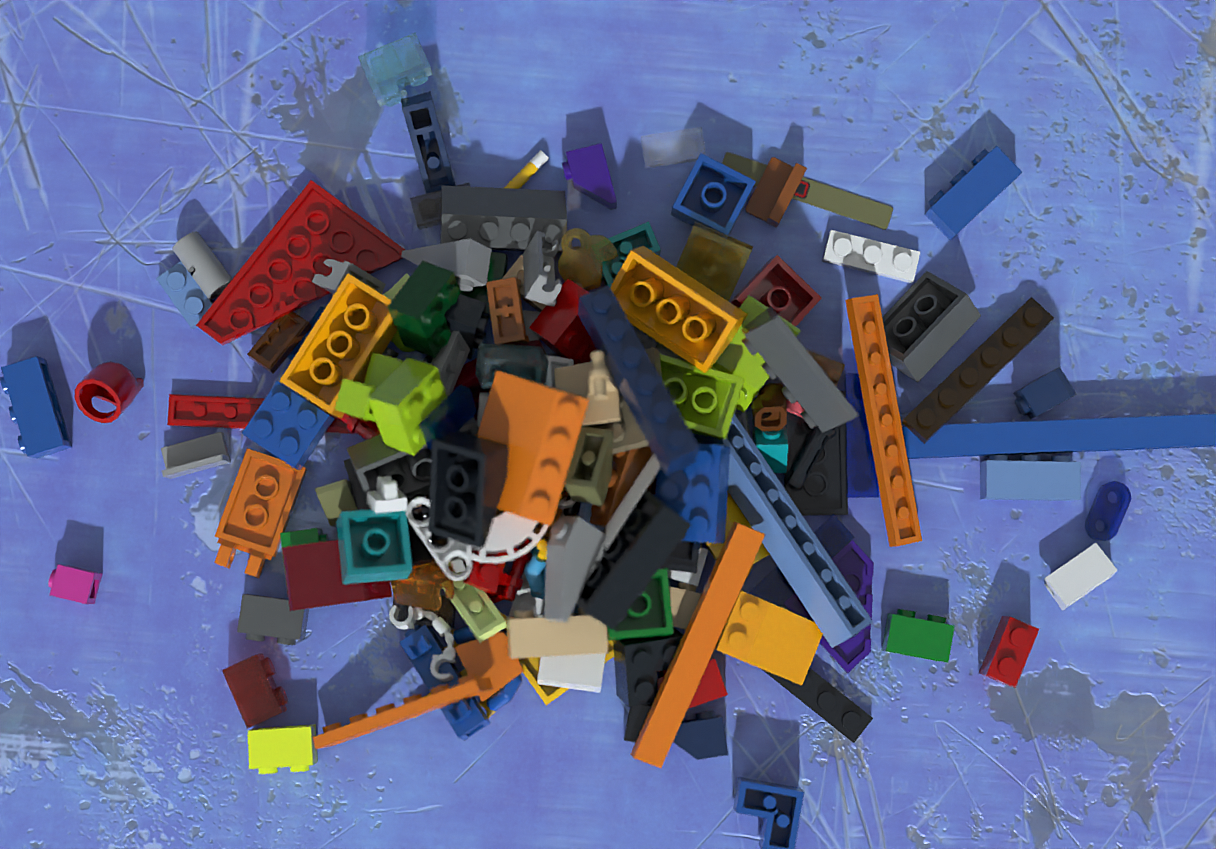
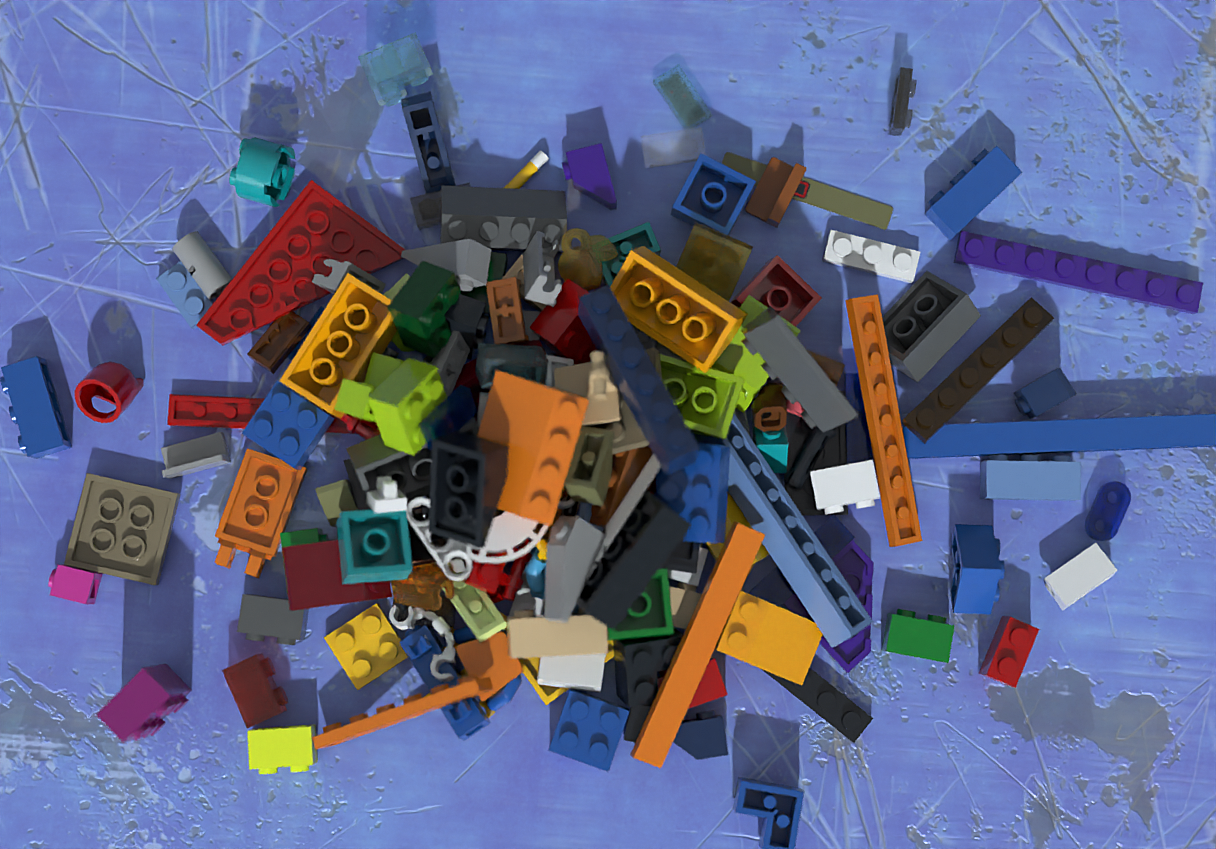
none -> dark tan plate [64,473,181,585]
none -> magenta brick [96,664,192,743]
none -> teal brick [229,137,295,207]
none -> yellow plate [324,603,408,690]
none -> blue brick [548,689,630,772]
none -> clear light blue tile [653,64,712,133]
none -> white brick [810,460,880,515]
none -> clear smoke plate [888,67,917,136]
none -> blue brick [950,524,1005,614]
none -> dark purple plate [954,231,1203,314]

